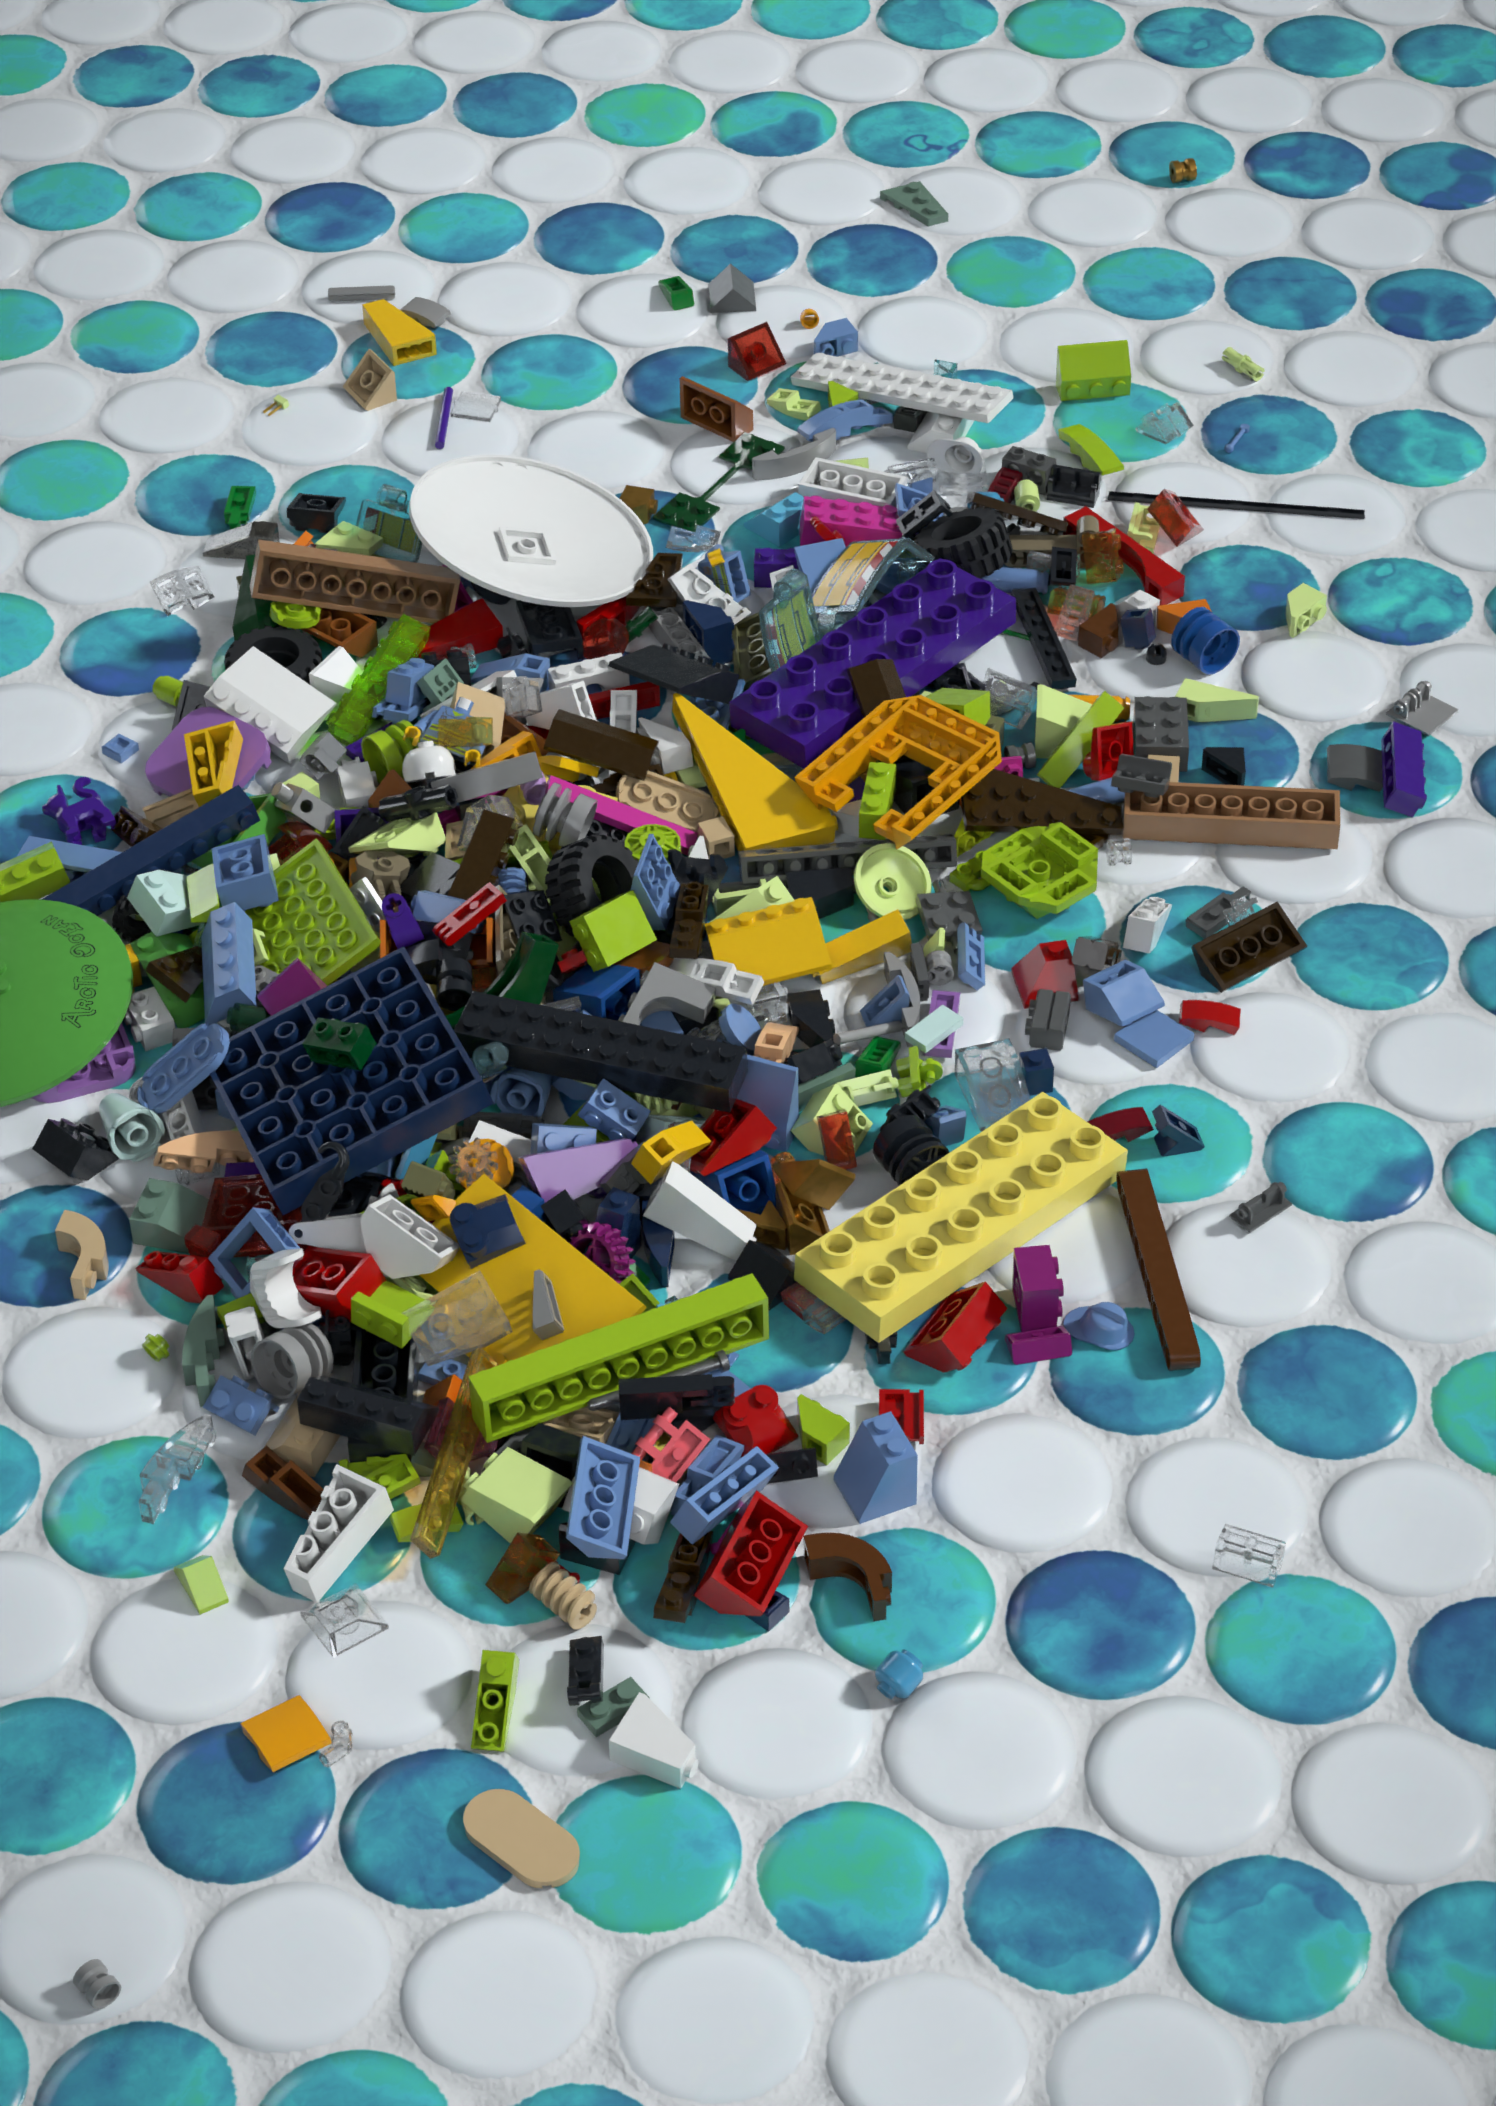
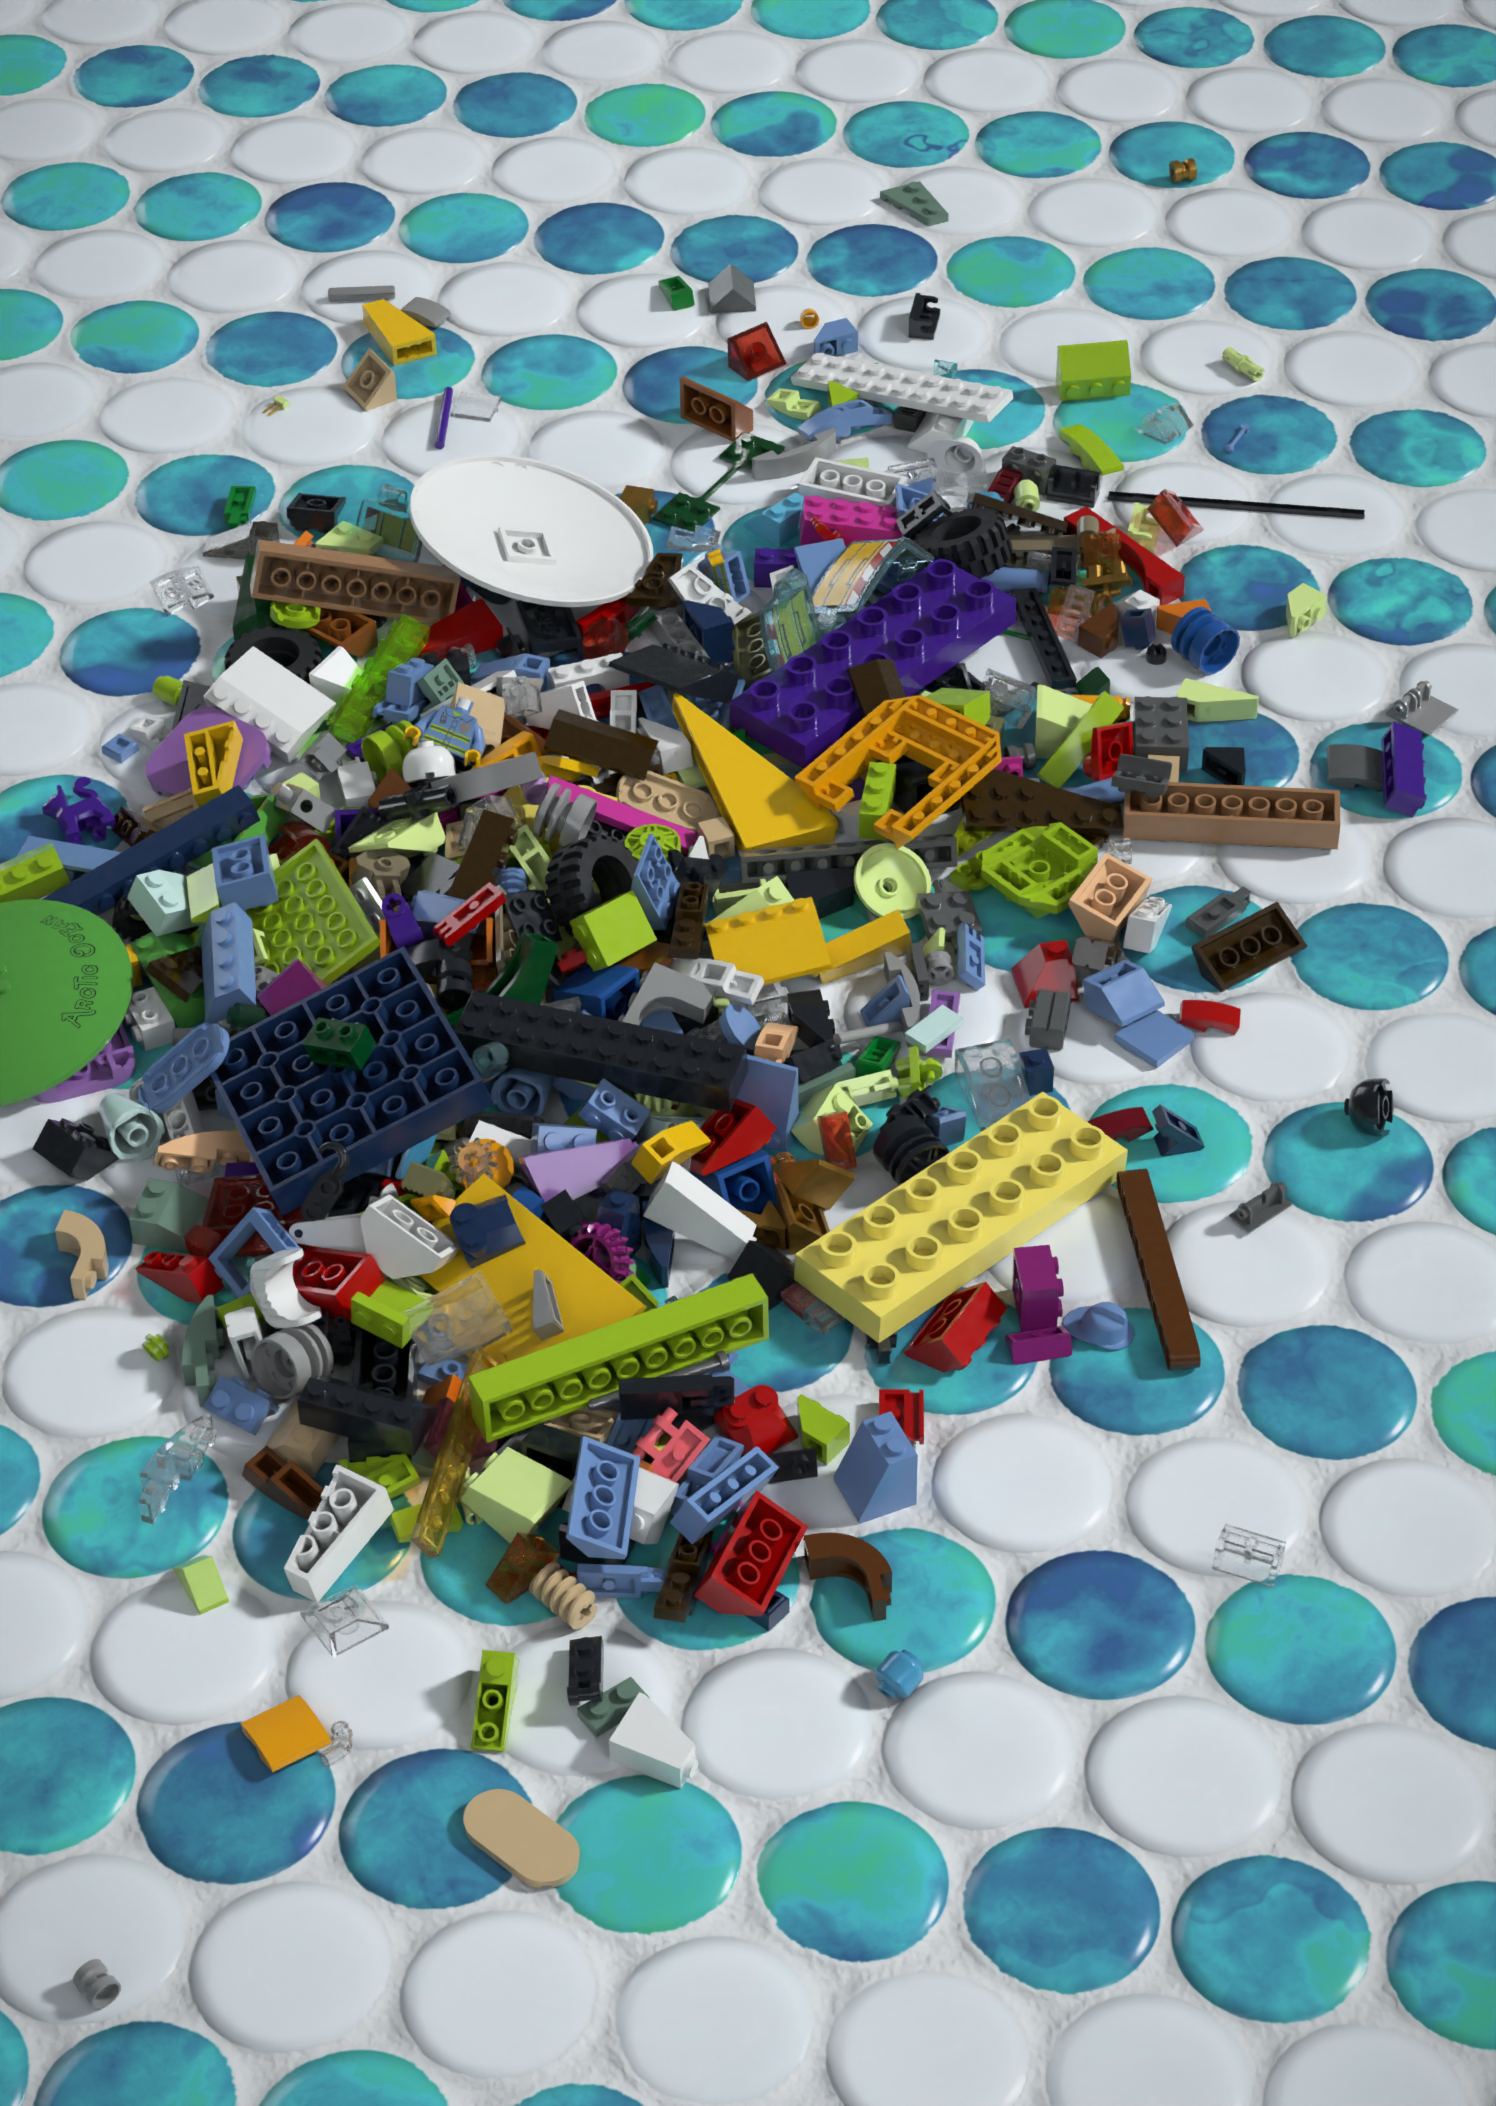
clear yellow slope [437,717,493,747] -> none
clear bracket [1222,895,1258,926] -> none
none -> white slope [128,715,172,750]
none -> medium blue hinge [577,1564,666,1599]
none -> medium blue hinge [638,685,678,730]
none -> black hinge [908,293,941,340]
none -> light nougat slope [1068,853,1153,941]
none -> dark green slope [1074,667,1110,695]
none -> pearl gold hips [1083,561,1133,604]
none -> black cylinder [1344,1078,1394,1136]

